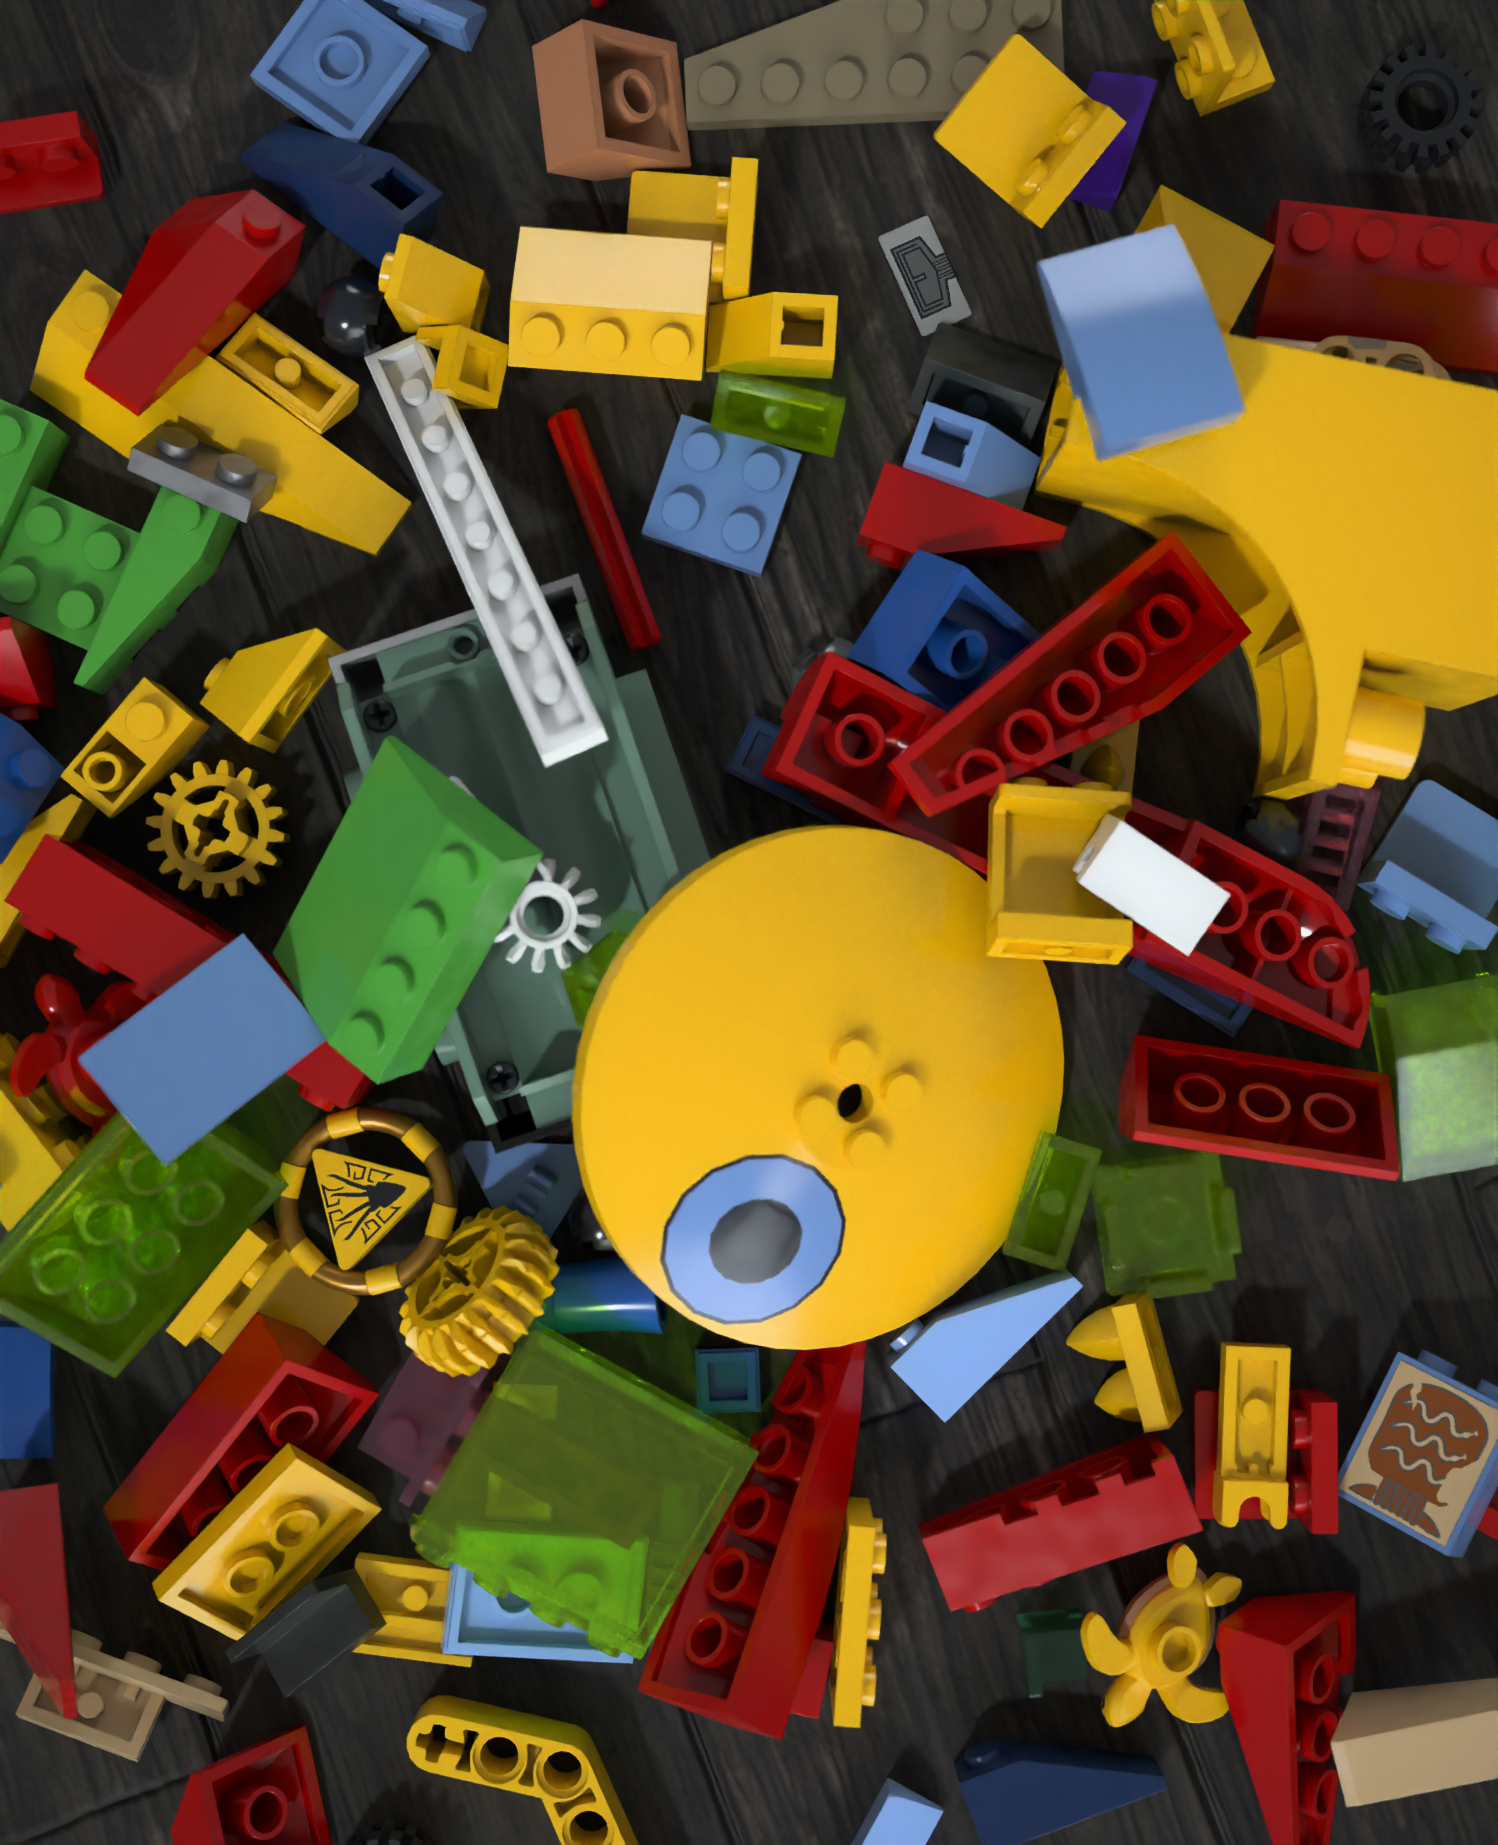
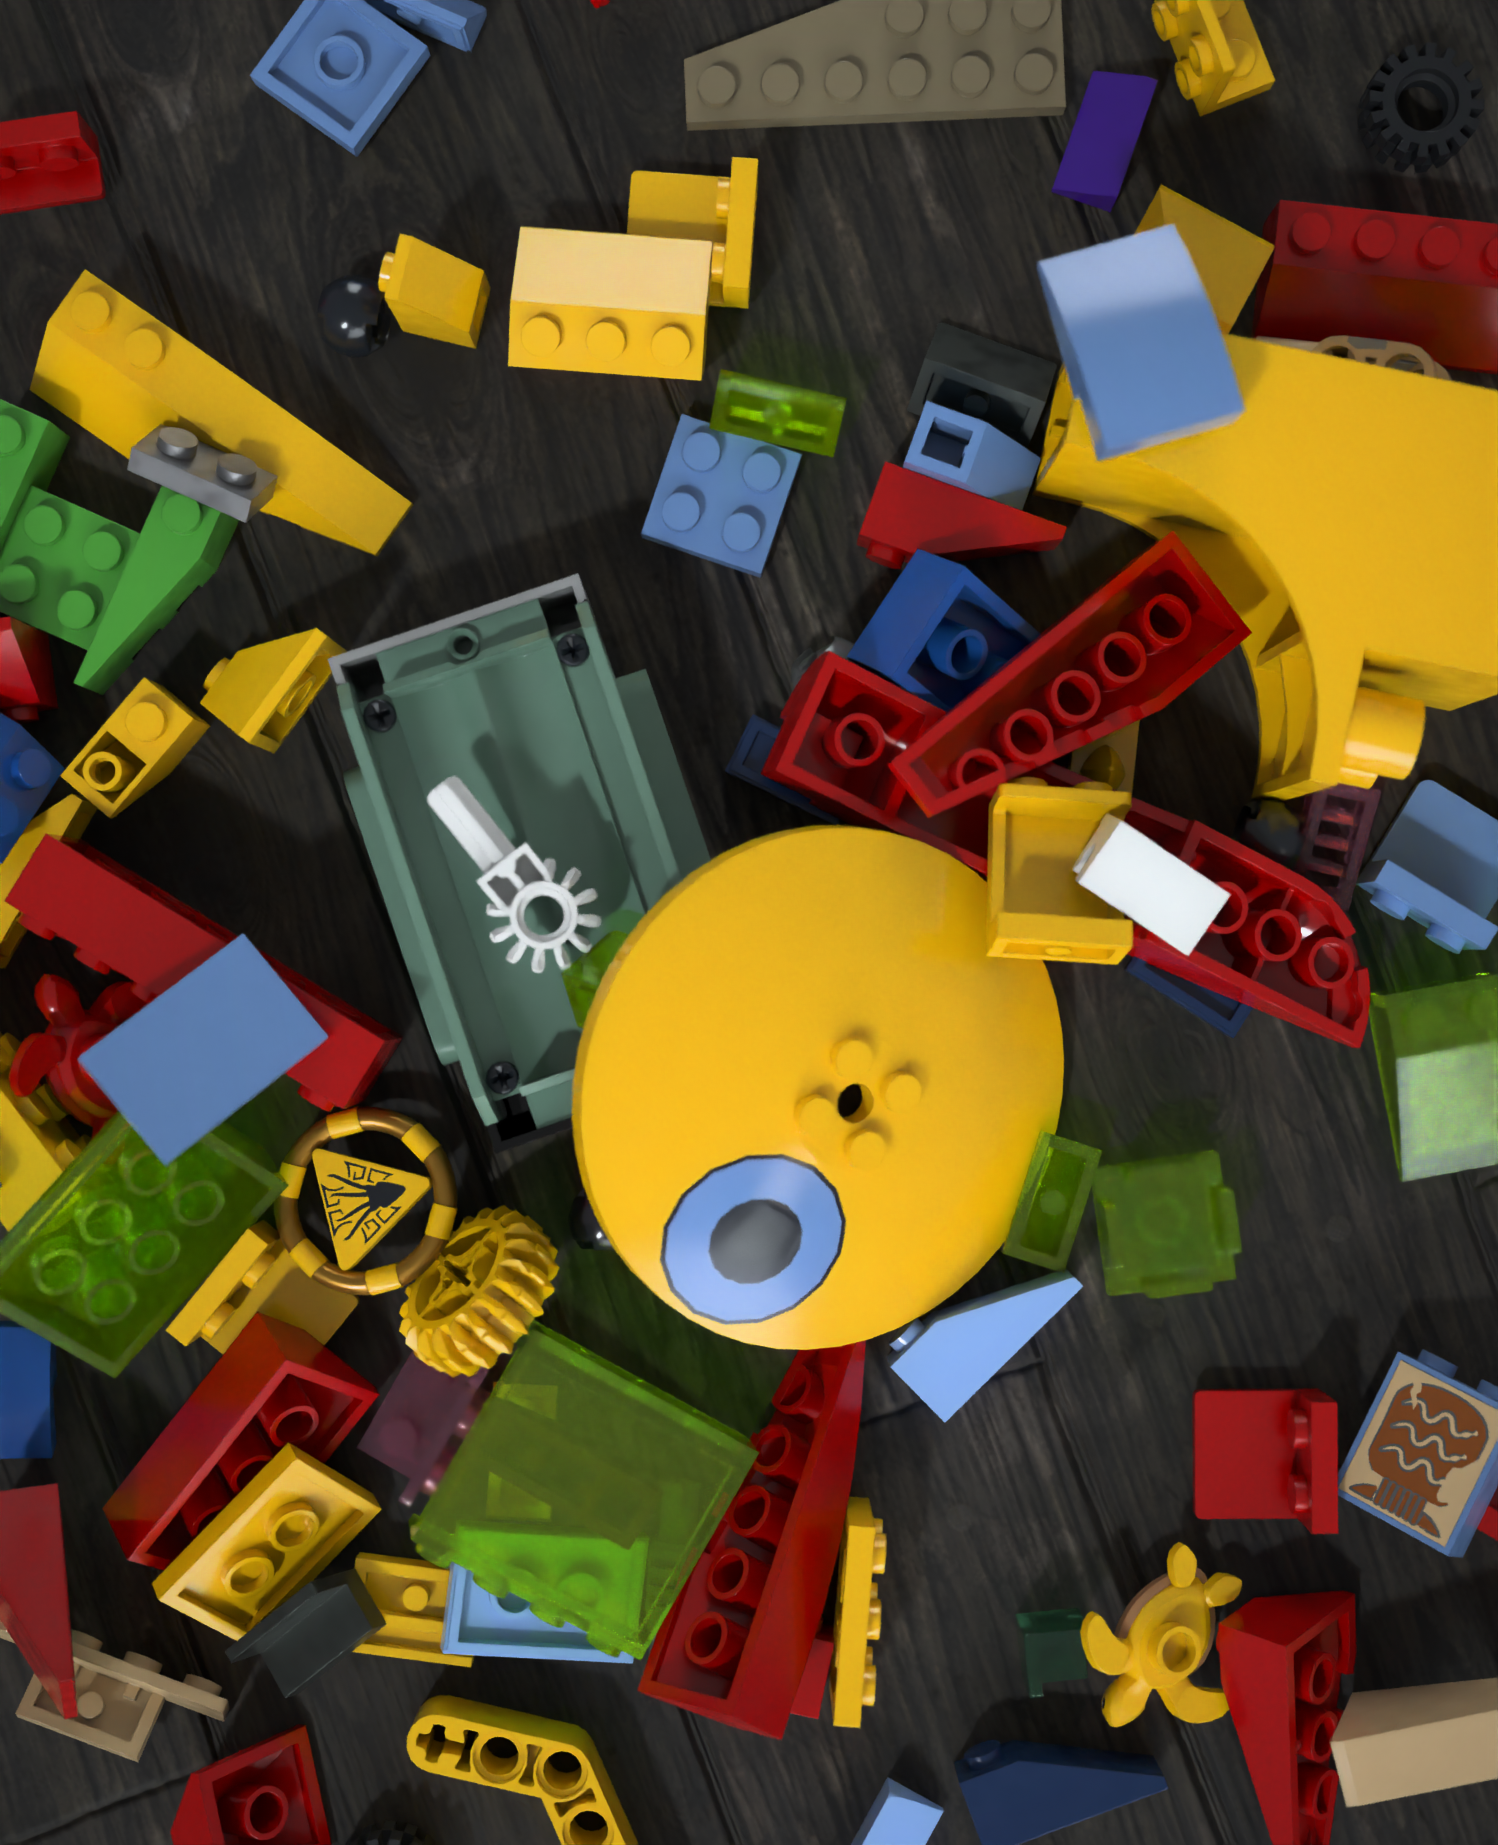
red wedge [84,189,306,417] -> none
yellow gear [146,760,290,899] -> none
yellow slope [216,313,359,434] -> none
dark blue slope [241,122,444,270] -> none
bright green slope [272,736,544,1084] -> none
white tile [364,334,609,767] -> none
yellow panel [415,325,509,409] -> none
medium blue piece [462,1140,583,1238] -> none
nougat slope [532,19,691,181] -> none
blue plant [532,1255,668,1335] -> none
red axle [547,409,661,652] -> none
tile [695,1344,761,1414] -> none
yellow slope [706,292,838,379] -> none
sticker [878,216,972,336] -> none
red wedge [917,1432,1203,1612] -> none
yellow bracket [934,34,1127,228] -> none
yellow tile [1066,1289,1183,1433] -> none
red slope [1118,1035,1400,1181] -> none
yellow plate [1212,1342,1291,1530] -> none

